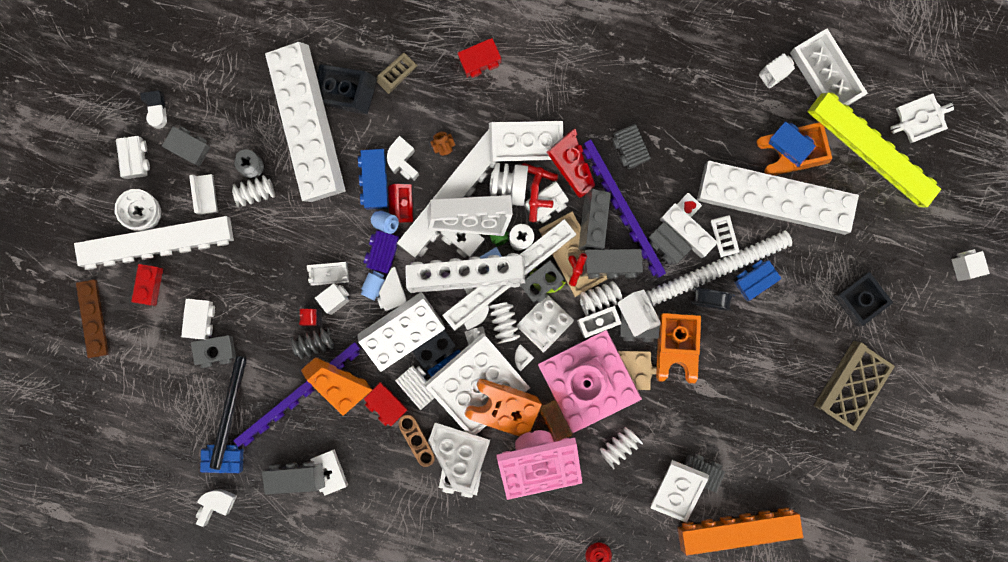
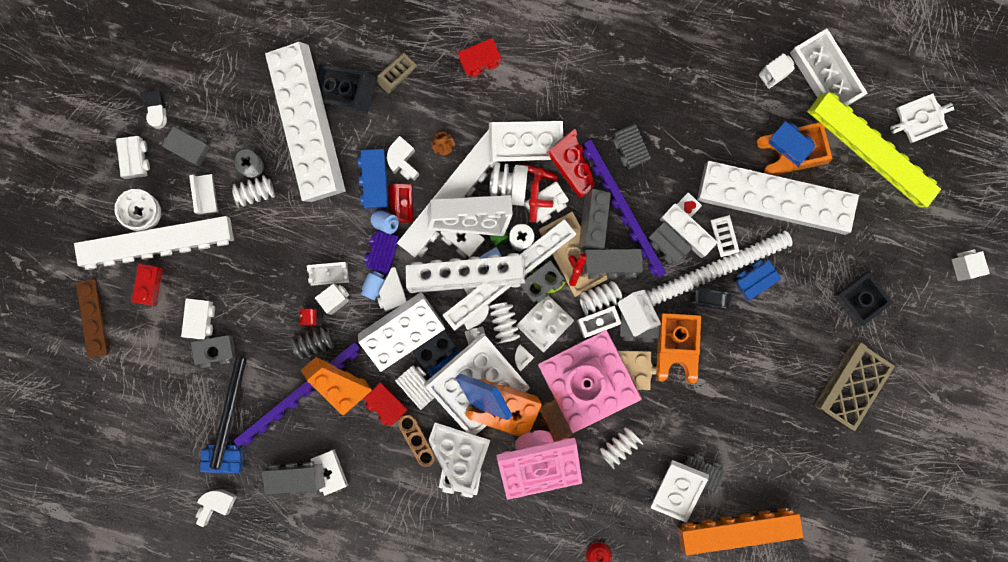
none -> blue tile [455,373,512,420]

